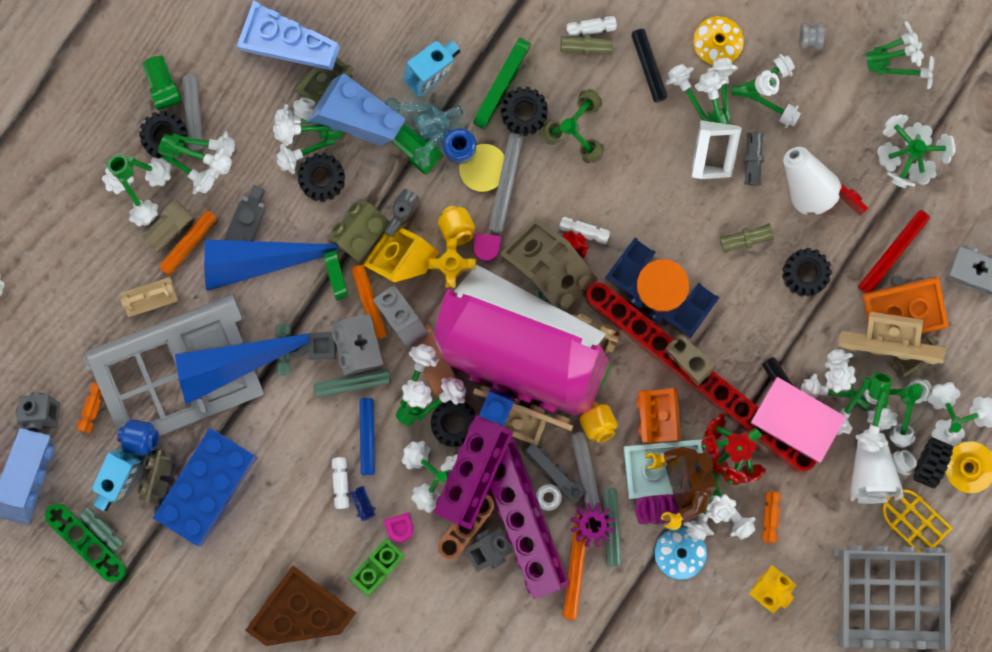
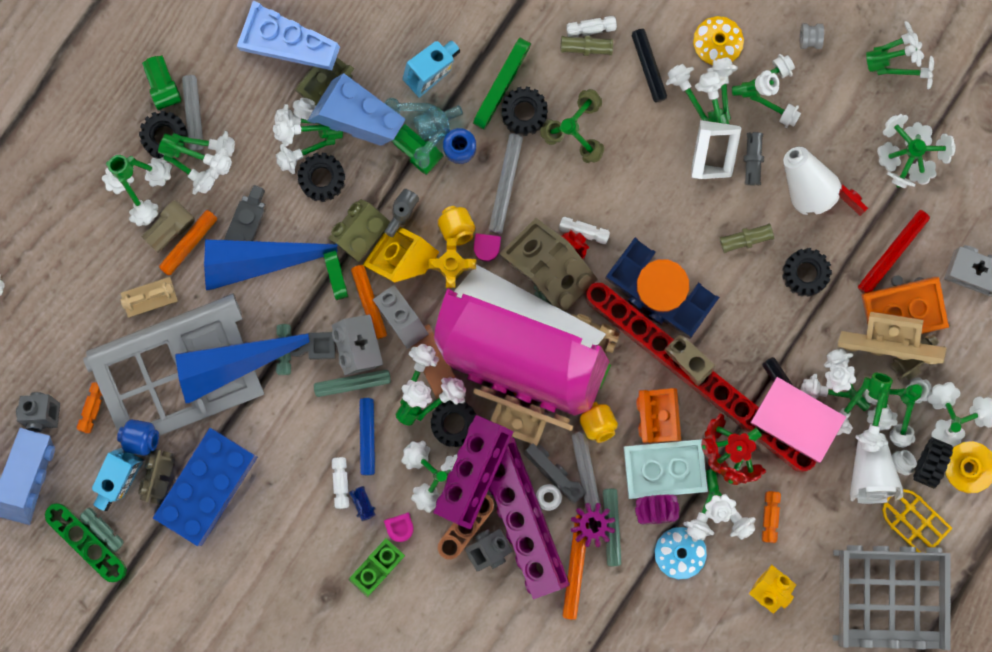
reddish brown plate [245,565,357,646] -> none
light yellow sticker [459,144,505,192] -> none
blue brick [479,387,516,426] -> none
reddish brown torso [645,447,716,530] -> none

